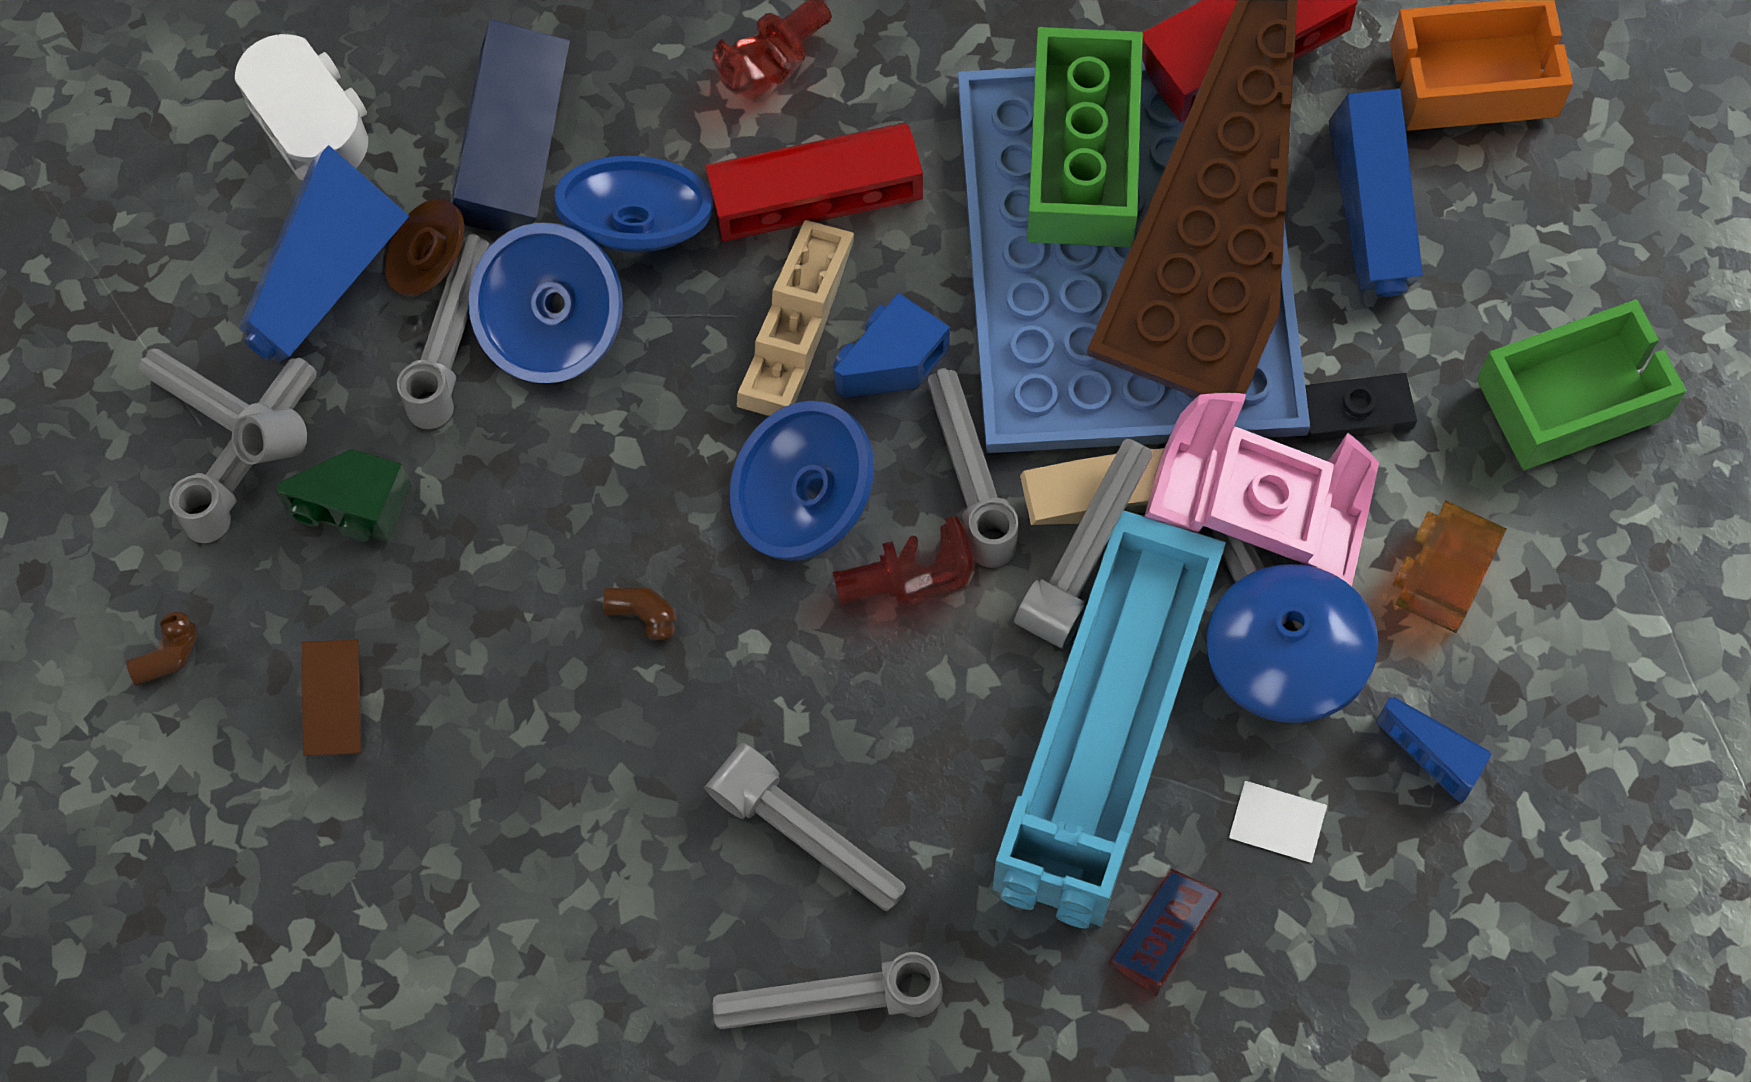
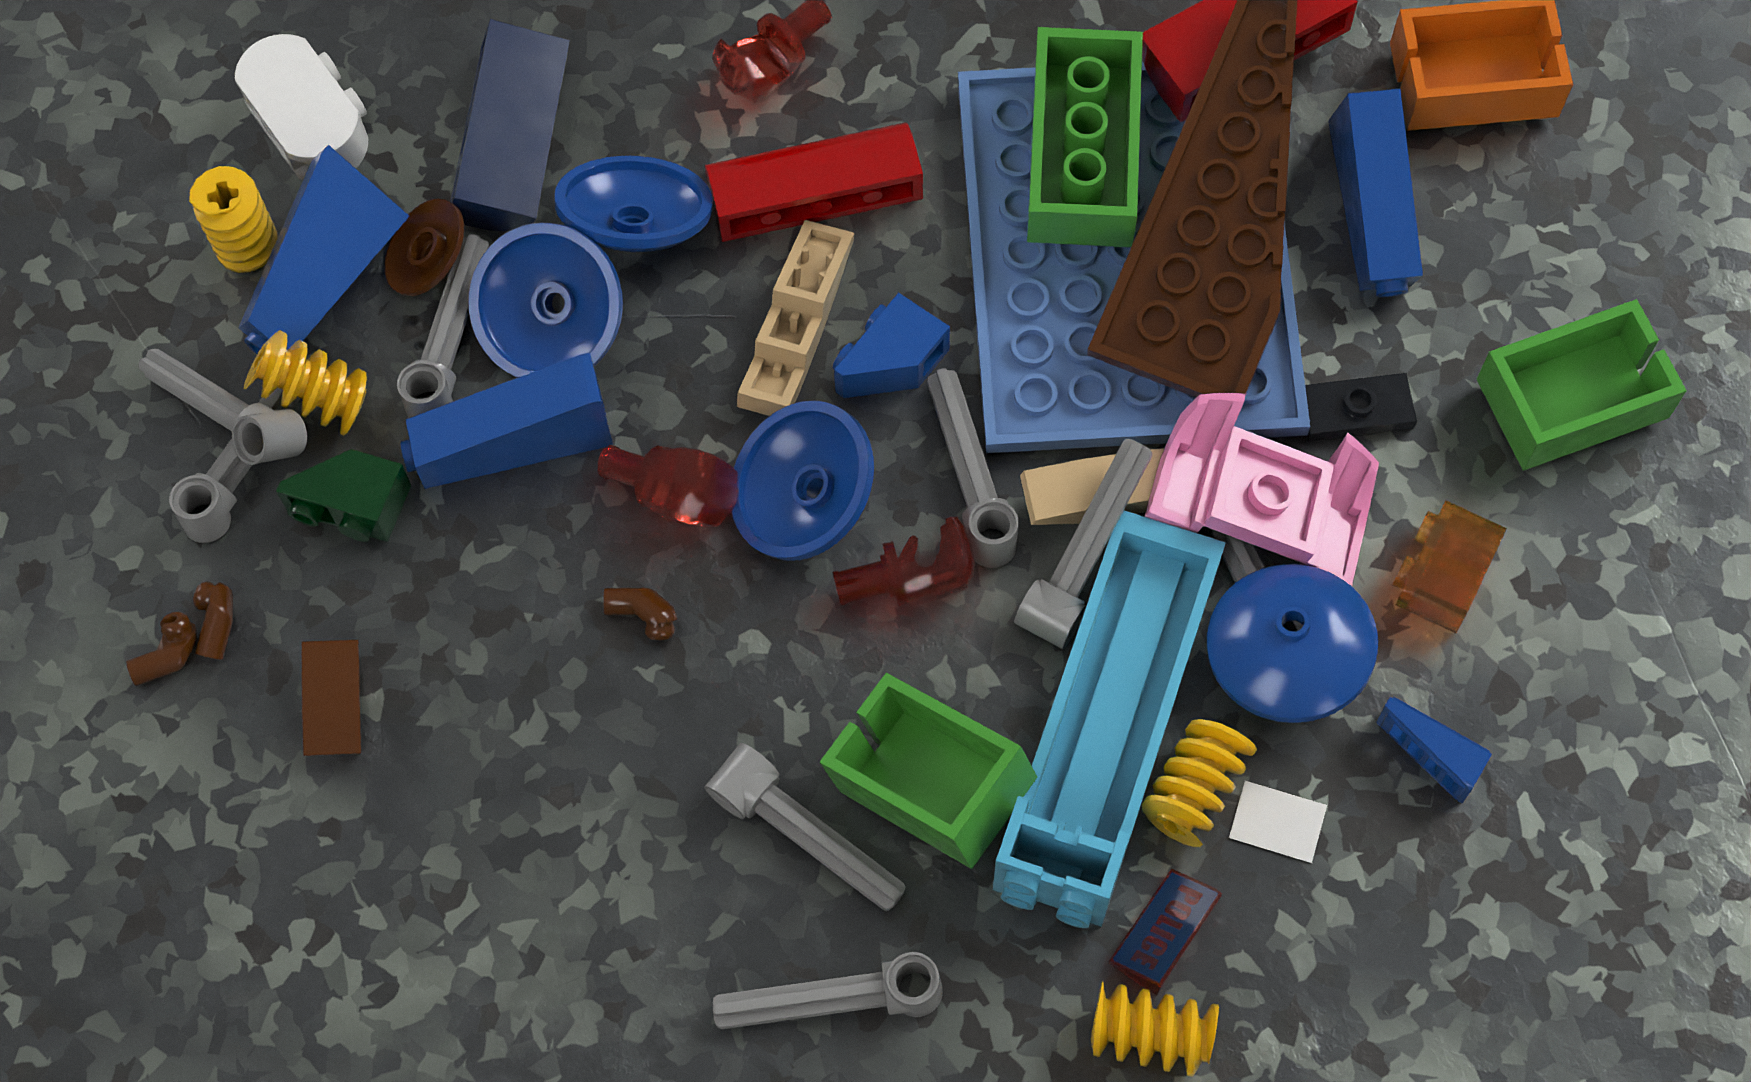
none -> yellow piece [189,166,278,273]
none -> reddish brown arm [193,581,233,660]
none -> yellow piece [244,330,367,436]
none -> blue slope [400,352,613,489]
none -> clear red piece [598,445,739,528]
none -> bright green piece [820,673,1038,869]
none -> yellow piece [1091,981,1219,1077]
none -> yellow piece [1141,719,1257,847]

